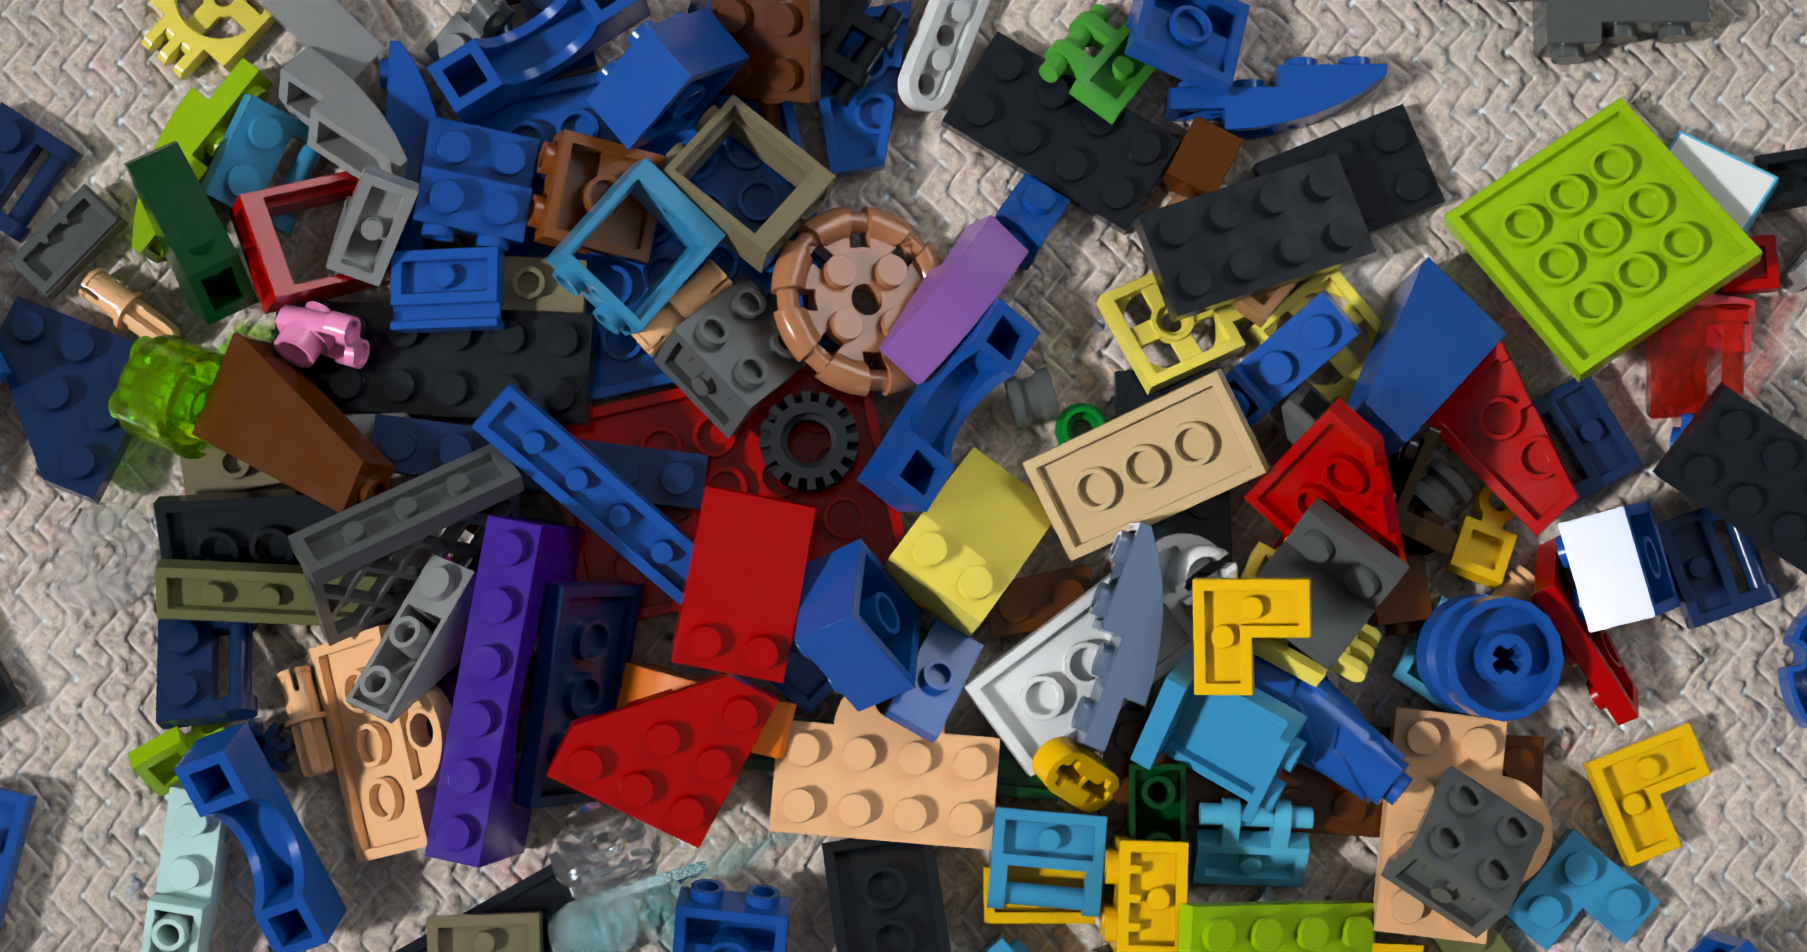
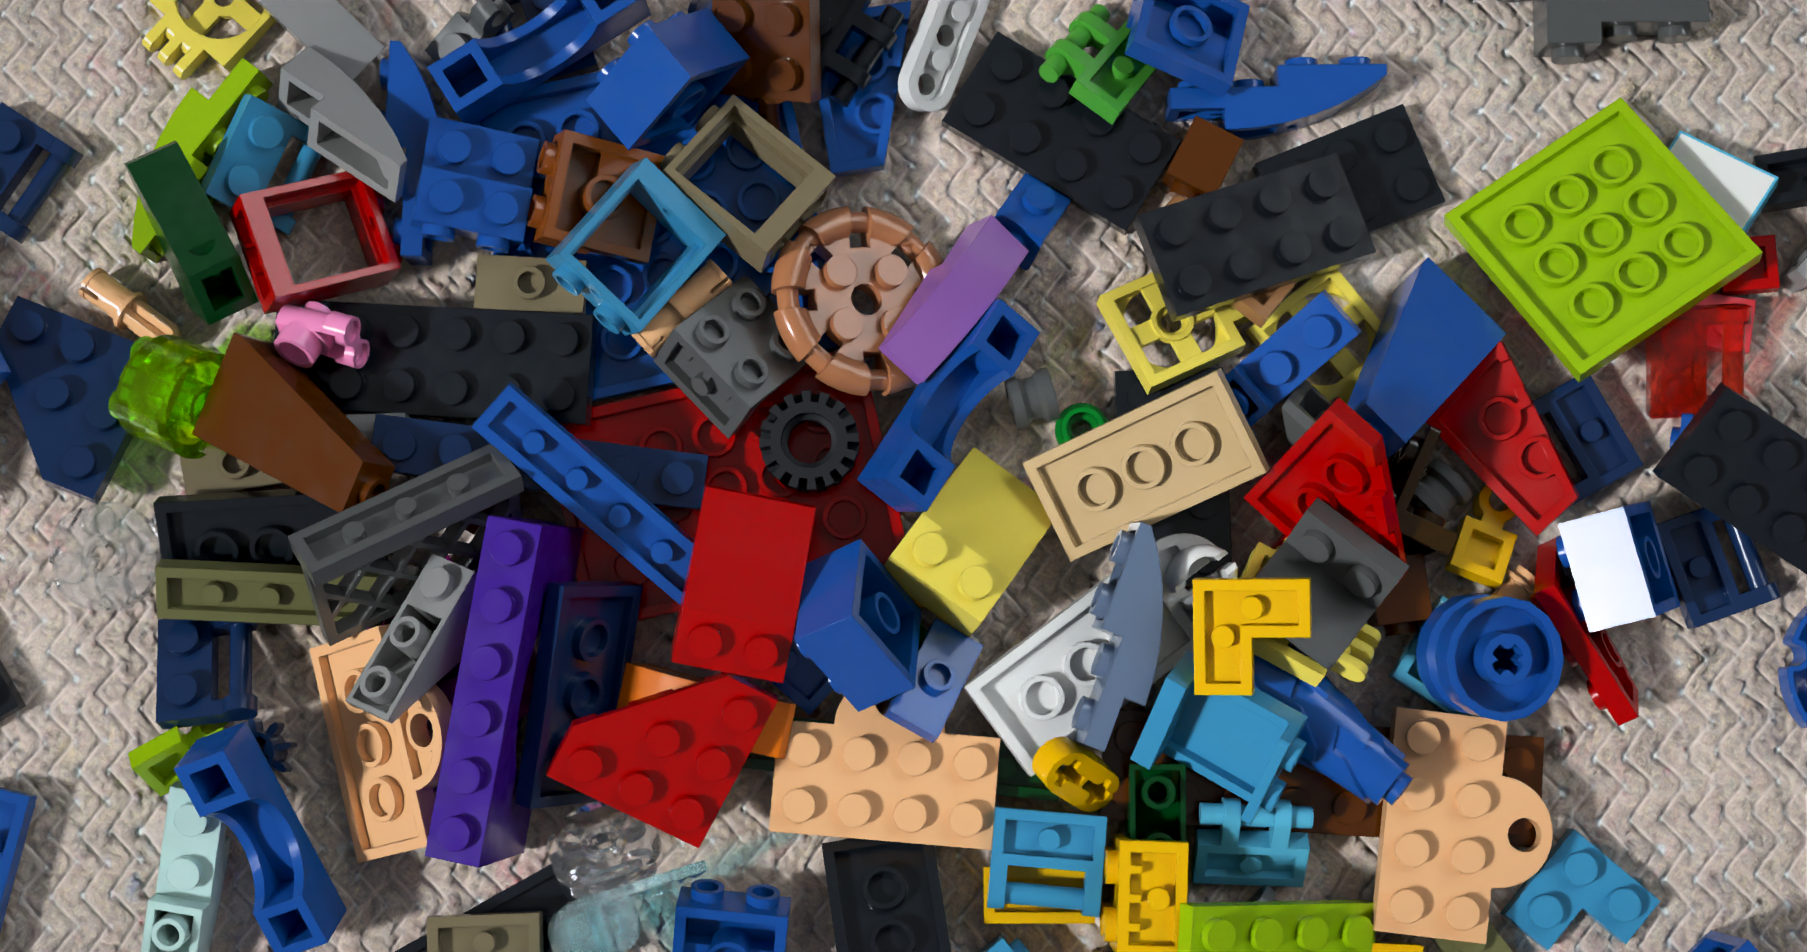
dark grey plate [8,183,129,301] -> none
light nougat axle [276,665,335,777] -> none
light grey slope [326,164,419,287] -> none
blue plate [390,246,505,334] -> none
reddish brown plate [987,564,1094,639] -> none
dark grey bracket [1381,766,1544,938] -> none
yellow plate [1582,722,1711,867] -> none

